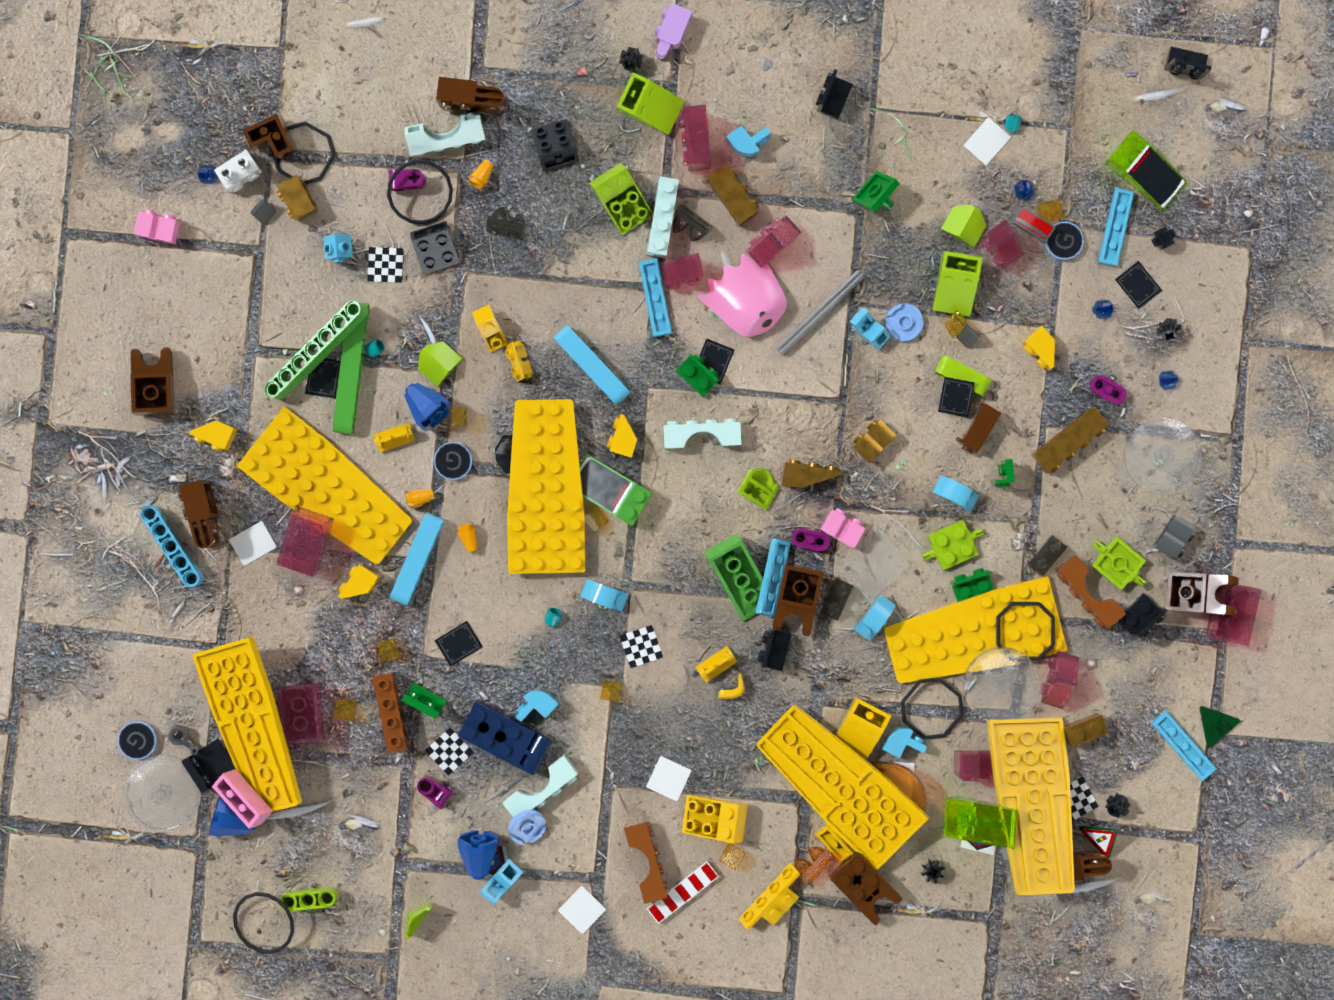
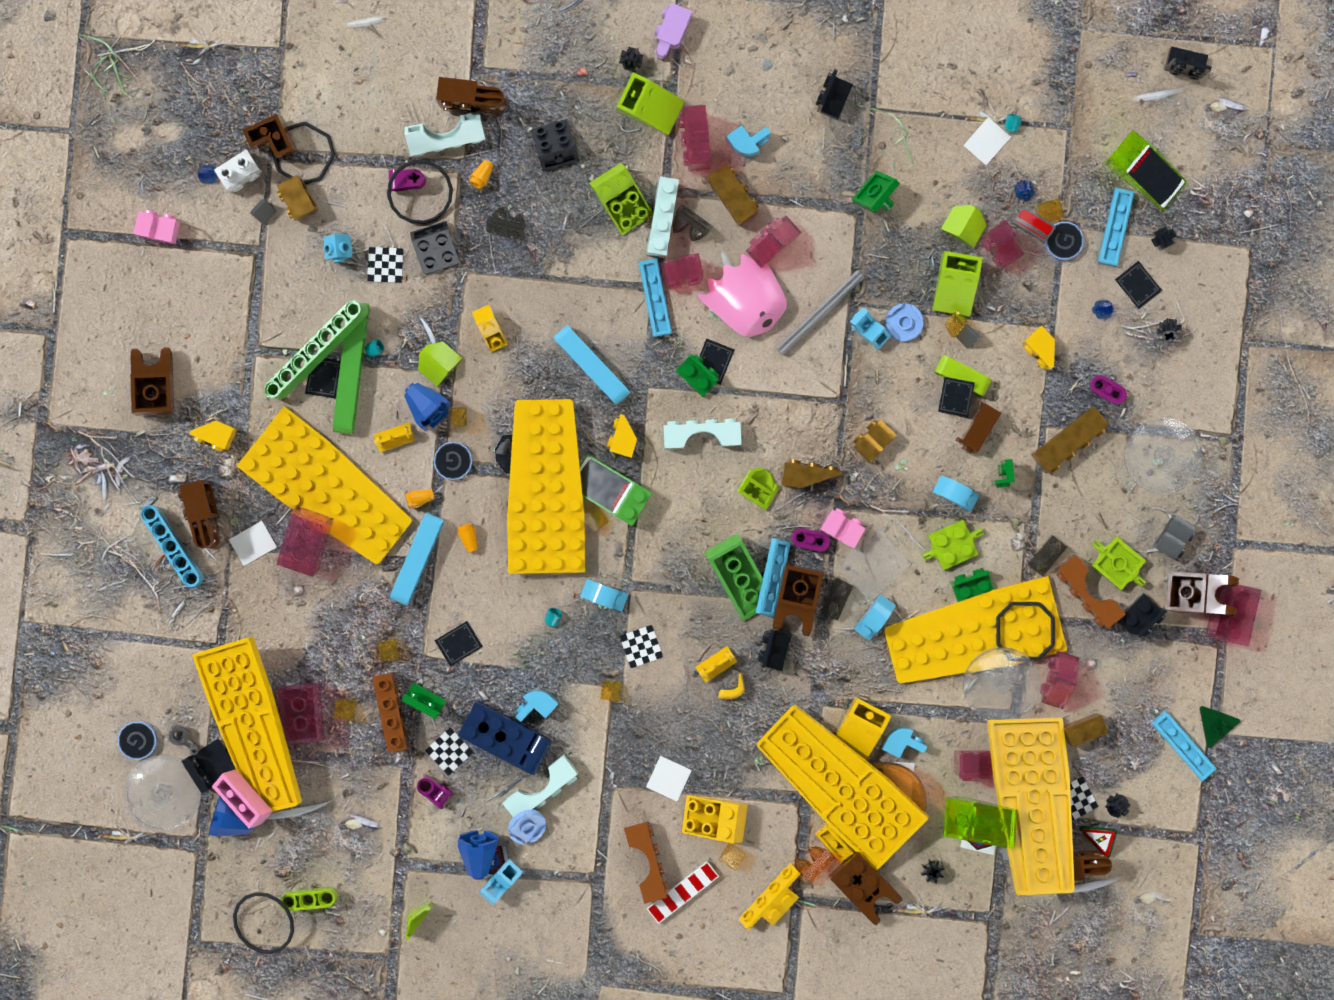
yellow slope [338,564,381,599] -> none
yellow hinge [505,341,533,382] -> none
white sticker [558,886,606,934] -> none
black piece [901,677,963,739] -> none
clear blue piece [1159,370,1179,390] -> none

